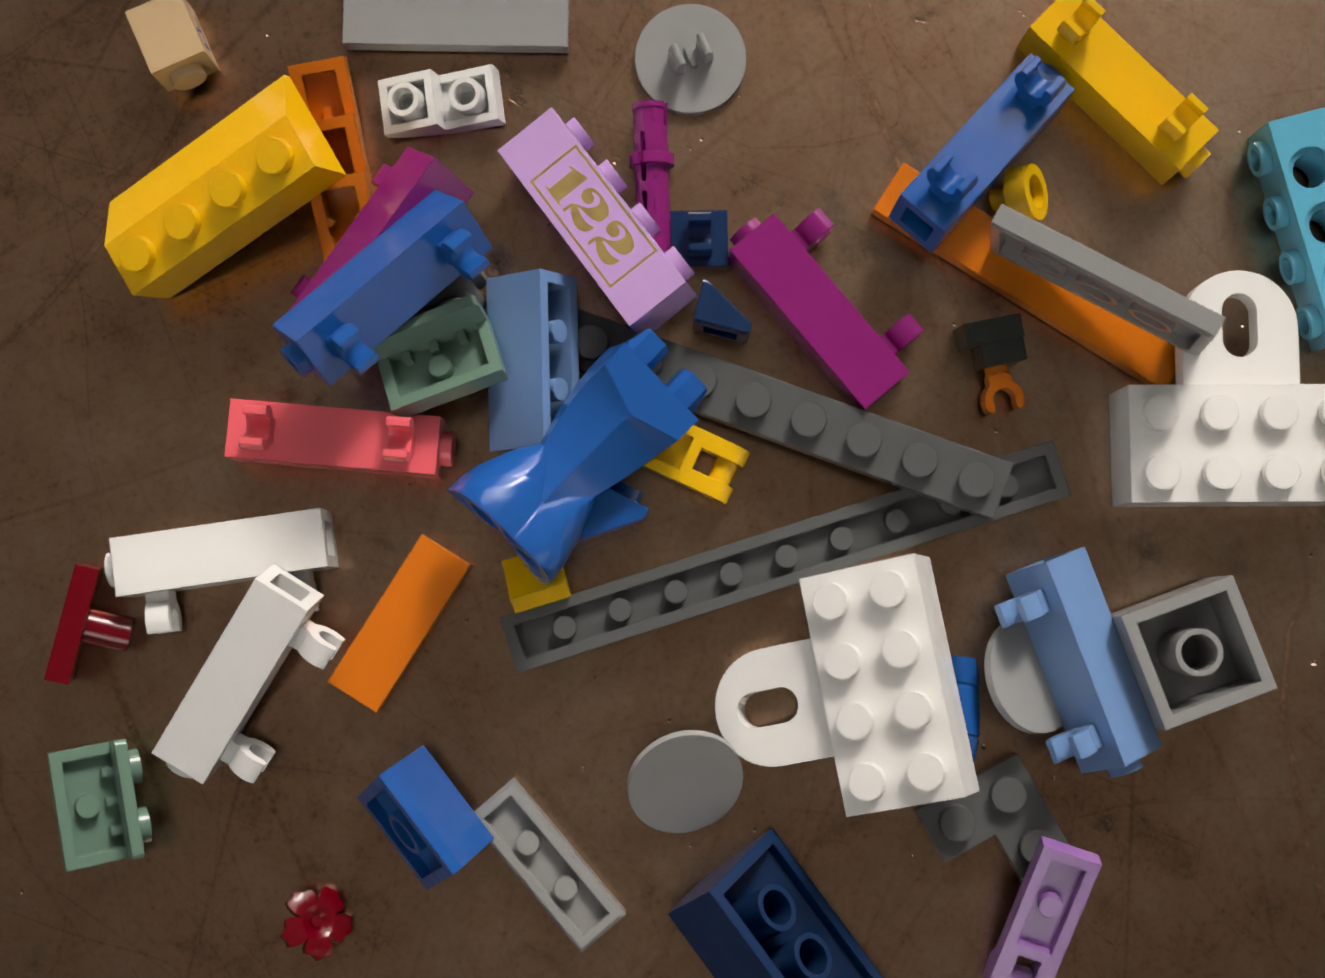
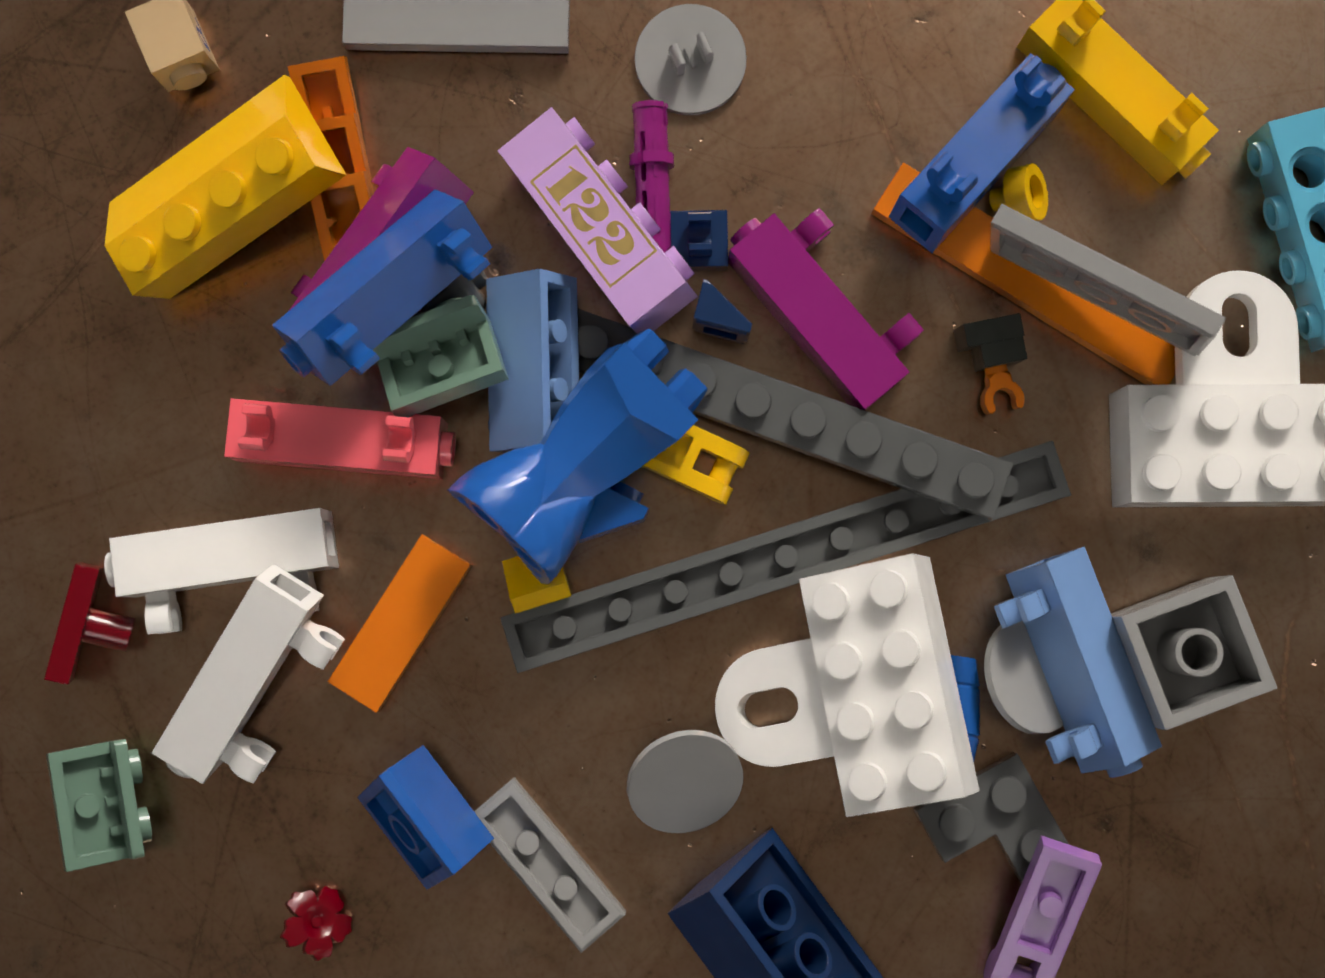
white slope [378,64,506,138] -> none

